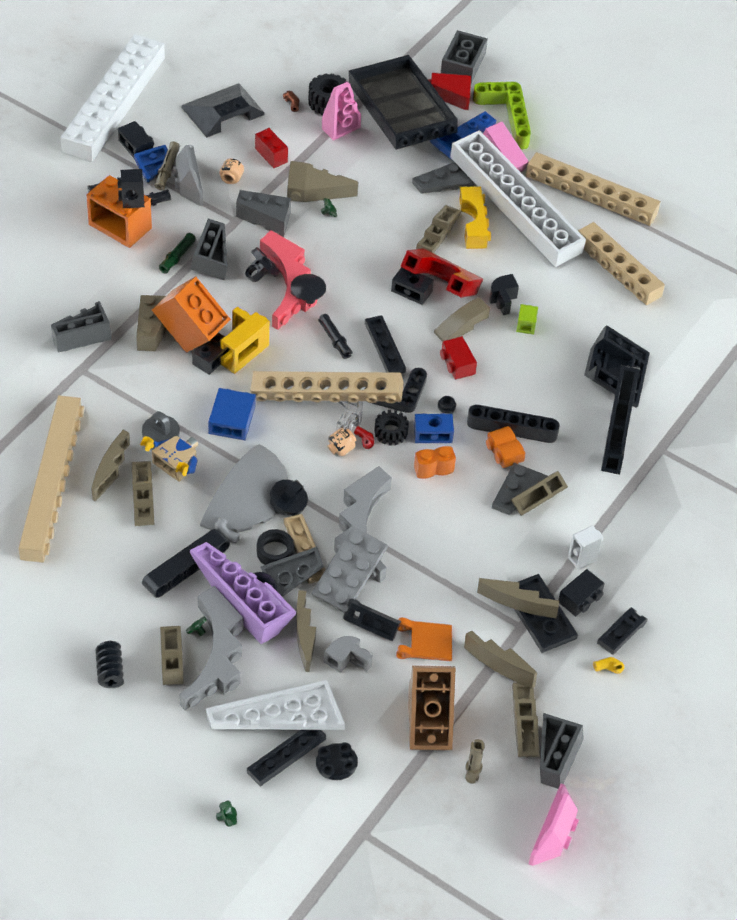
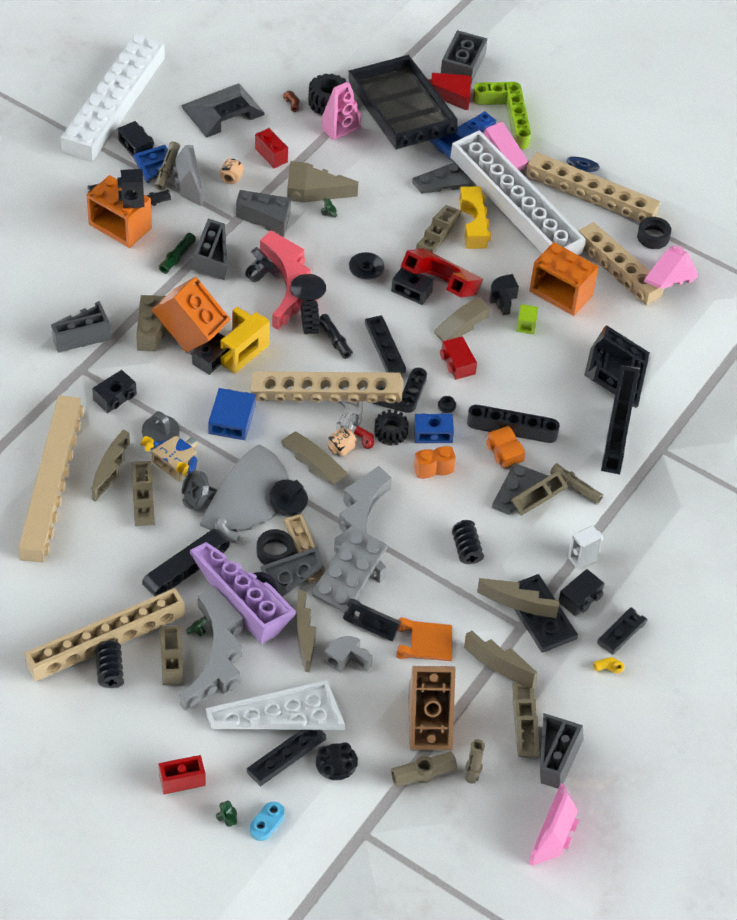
none -> tan brick [24,588,185,682]
none -> black brick [92,369,137,413]
none -> red brick [158,755,206,795]
none -> dark grey tile [181,470,217,510]
none -> medium azure plate [250,801,284,841]
none -> dark tan slope [281,431,347,485]
none -> black tyre [301,301,320,334]
none -> black dish [349,252,384,280]
none -> dark tan piece [391,751,457,787]
none -> black piece [452,520,484,564]
none -> orange container [529,242,599,316]
none -> dark tan pin [550,463,604,505]
none -> dark blue dish [566,156,600,172]
none -> black tyre [637,217,672,249]
none -> bright pink wedge [644,245,698,289]

